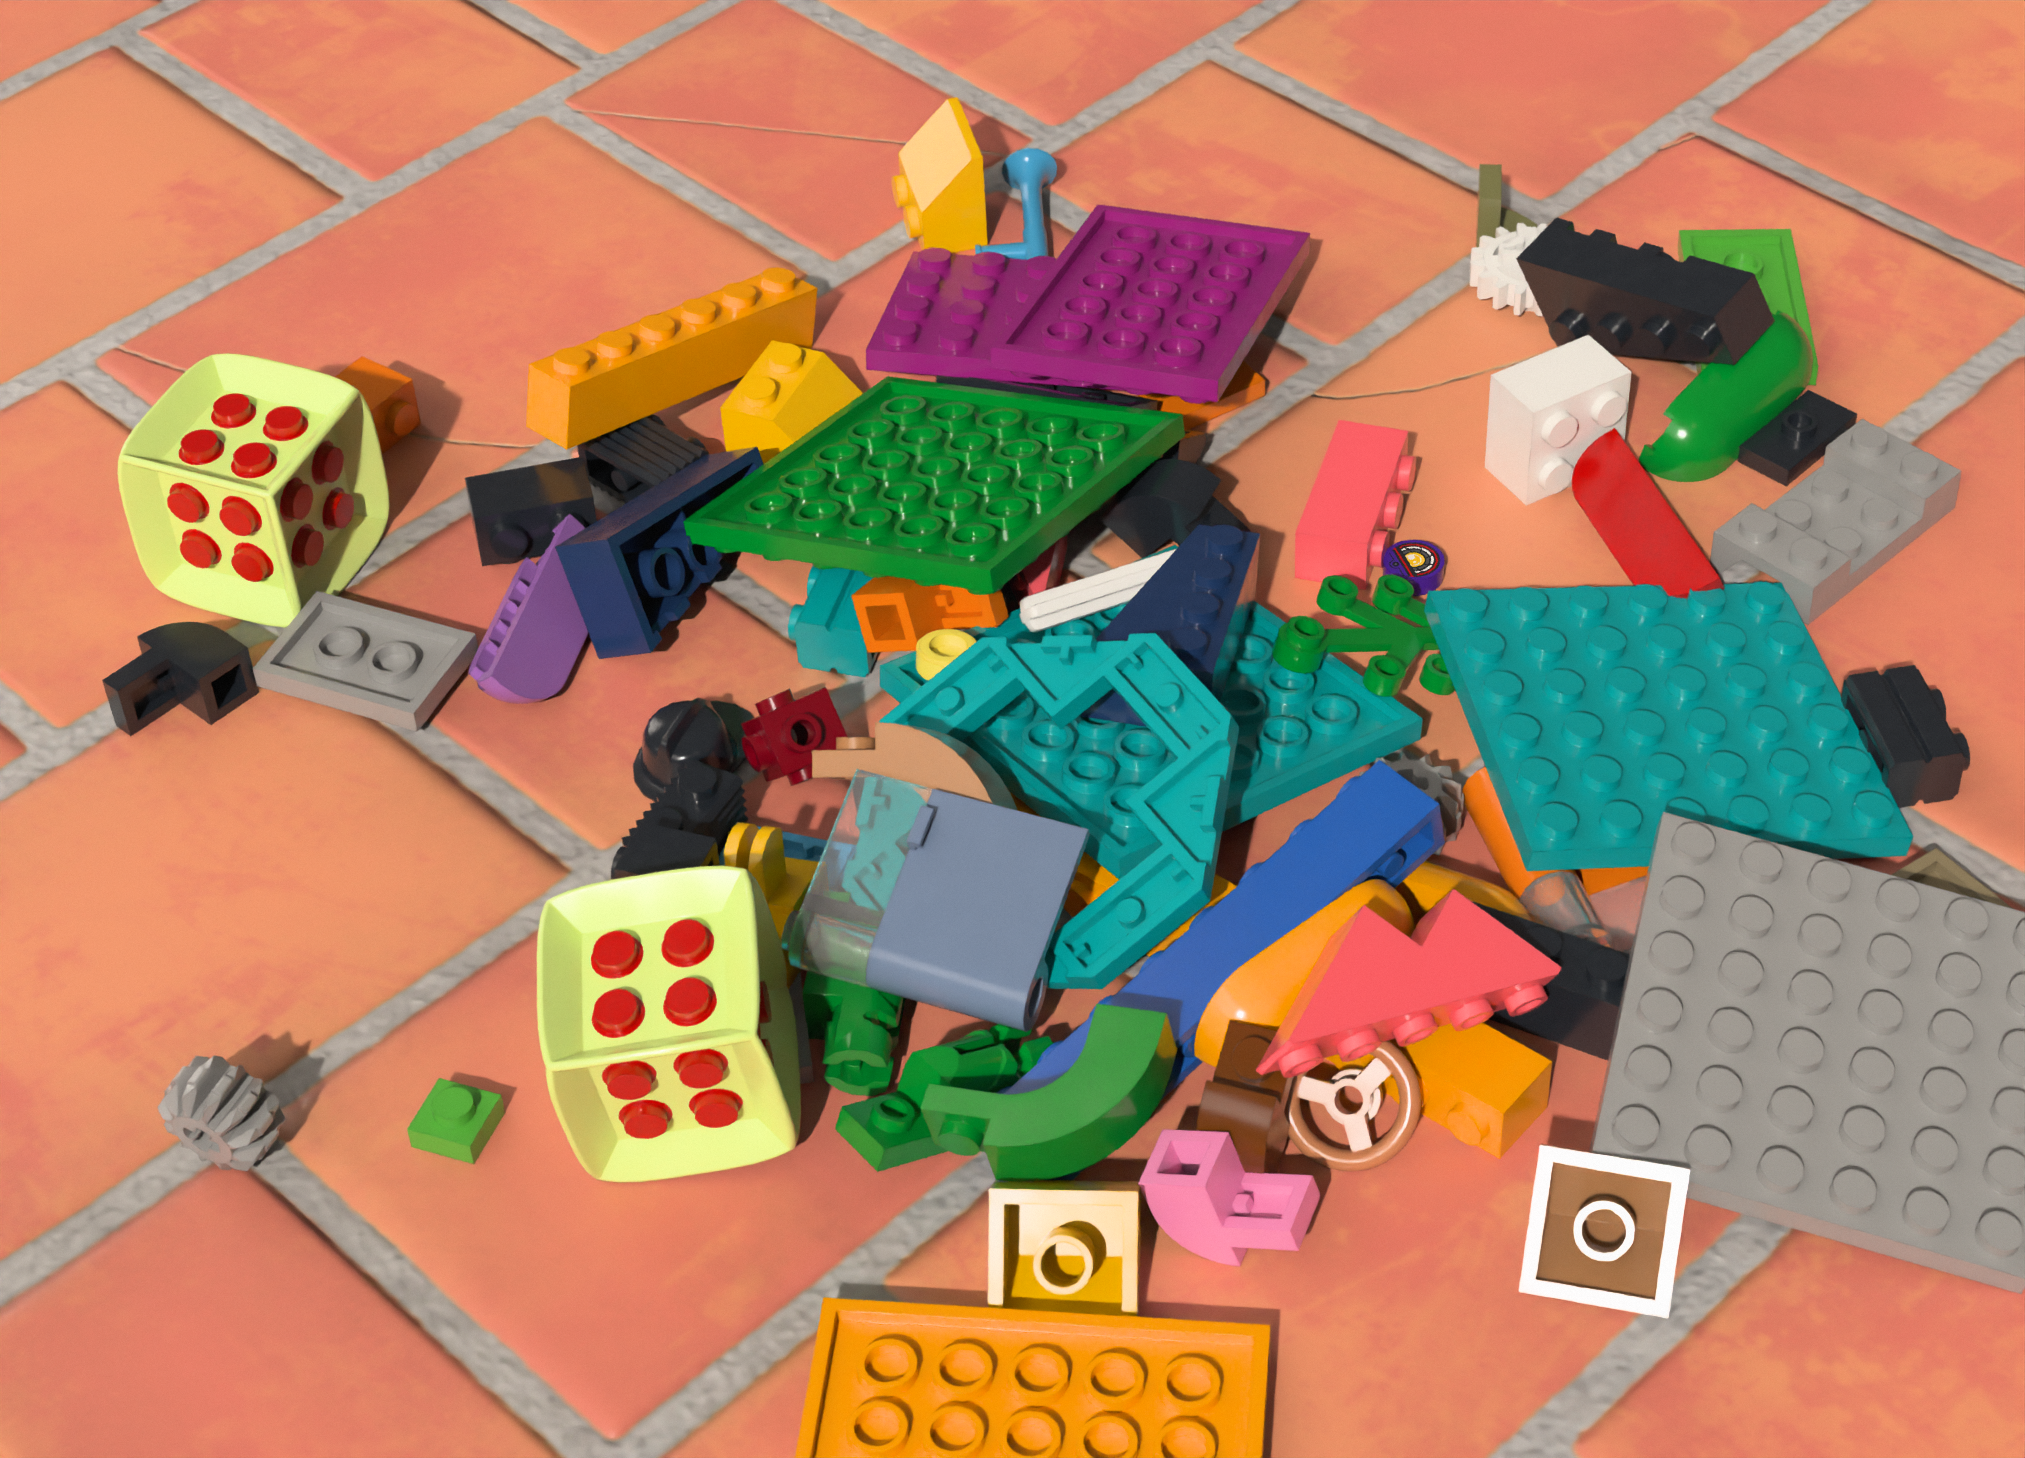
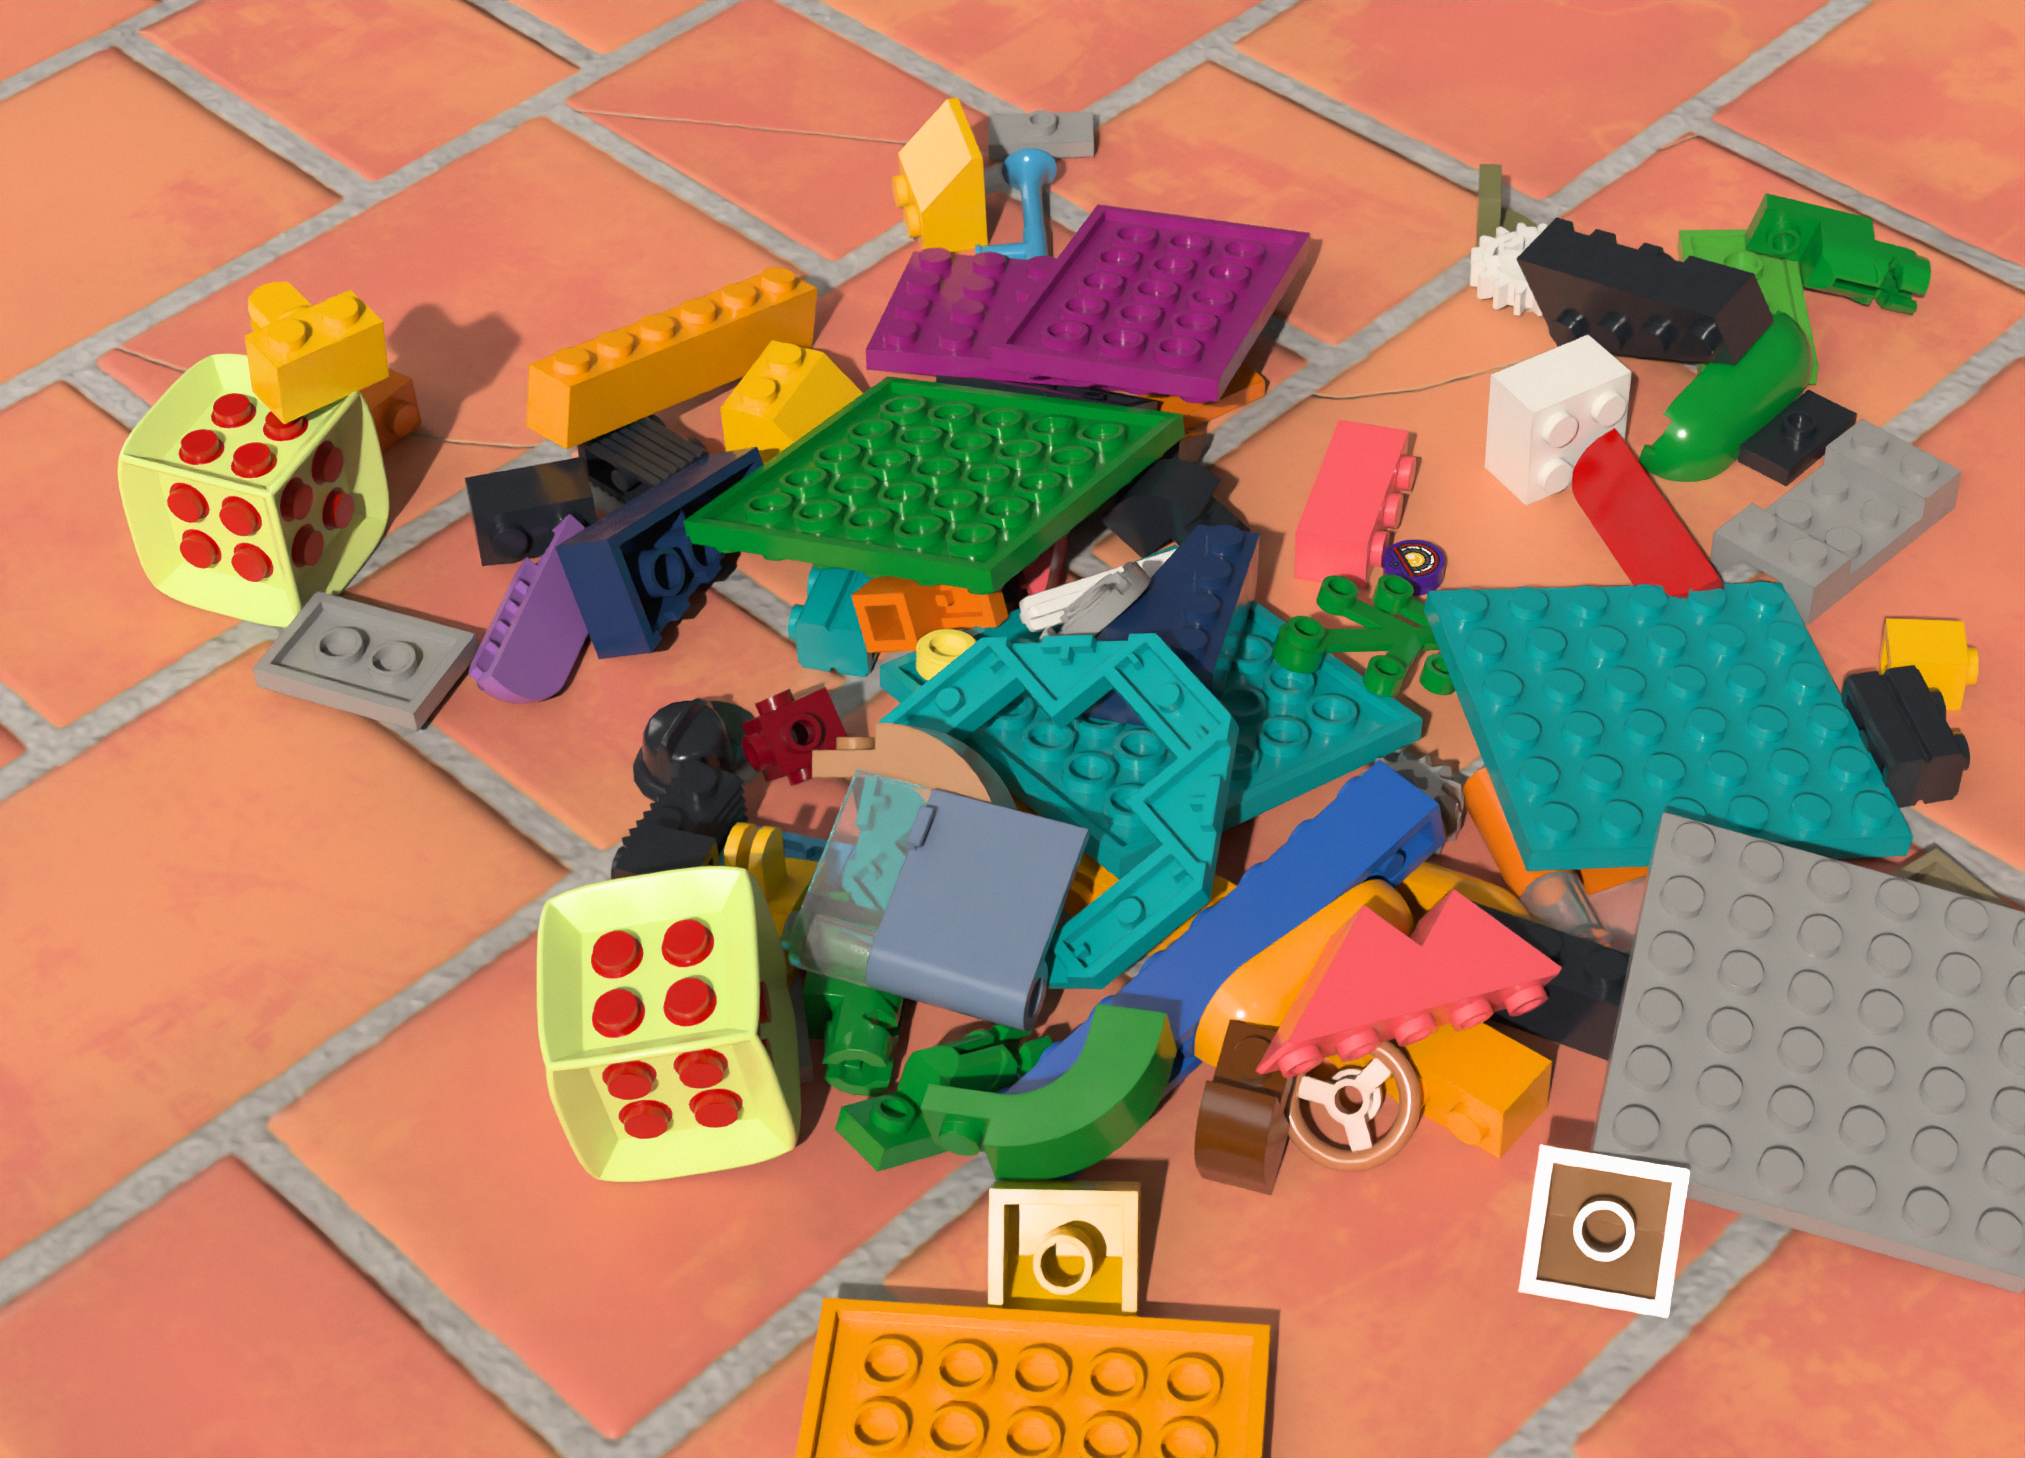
black brick [102,622,259,736] -> none
light grey gear [157,1055,286,1171] -> none
bright green plate [407,1078,505,1164] -> none
bright pink brick [1138,1129,1321,1266] -> none
none -> yellow brick [244,282,389,424]
none -> light grey plate [988,110,1094,161]
none -> light grey tile [1039,561,1152,643]
none -> green plate [1744,193,1931,315]
none -> yellow brick [1878,618,1979,711]

